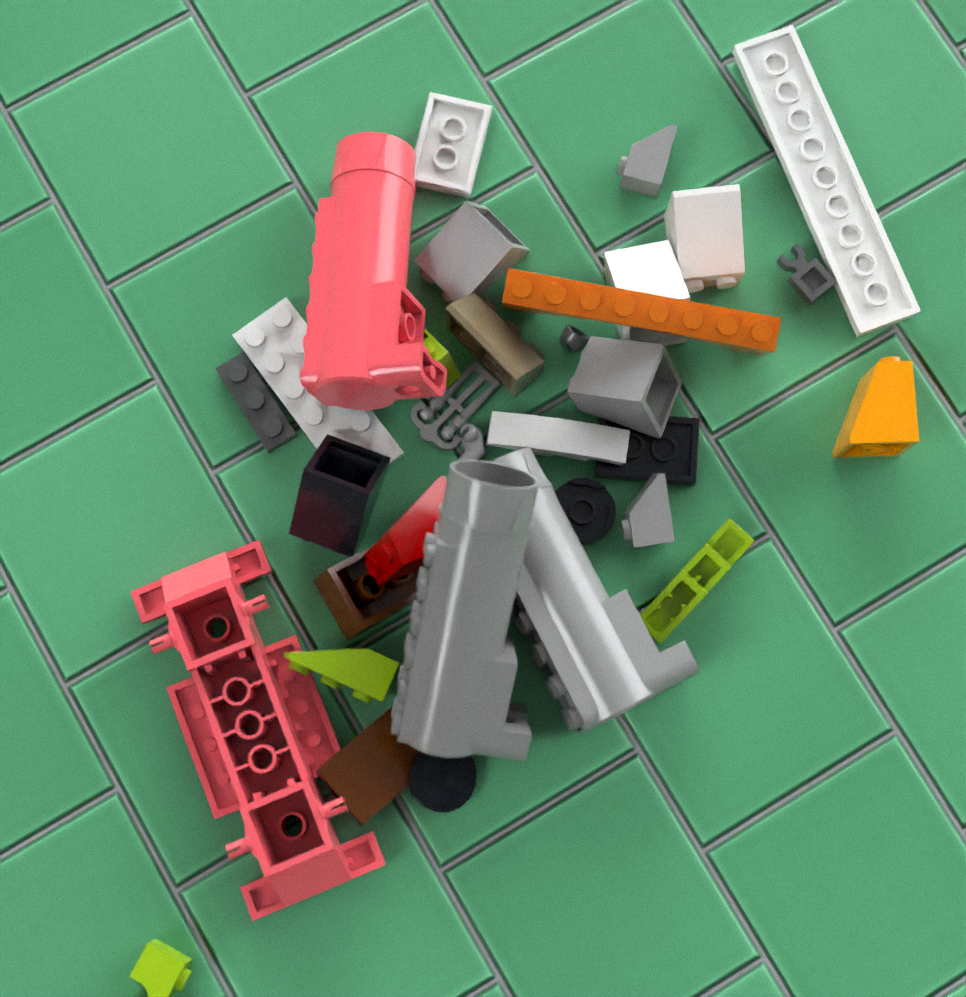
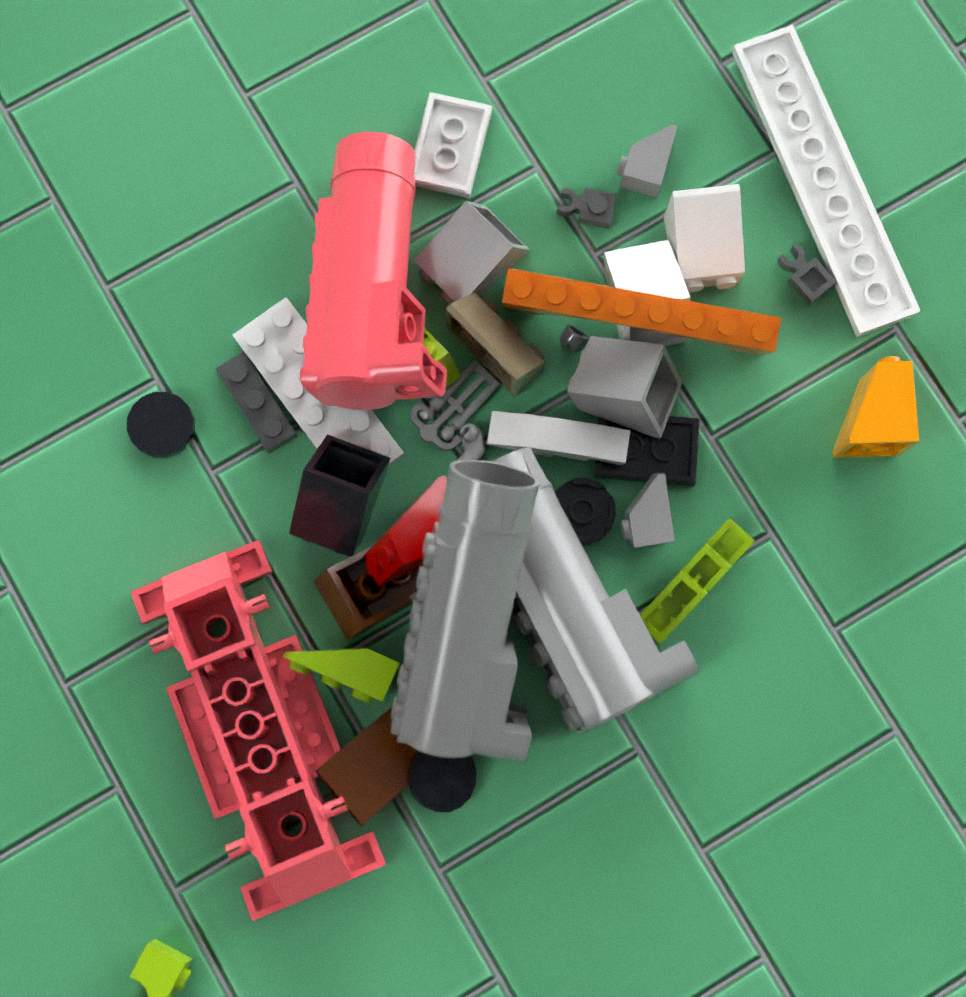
none -> black tile [127,392,195,458]
none -> dark grey plate [557,188,617,229]

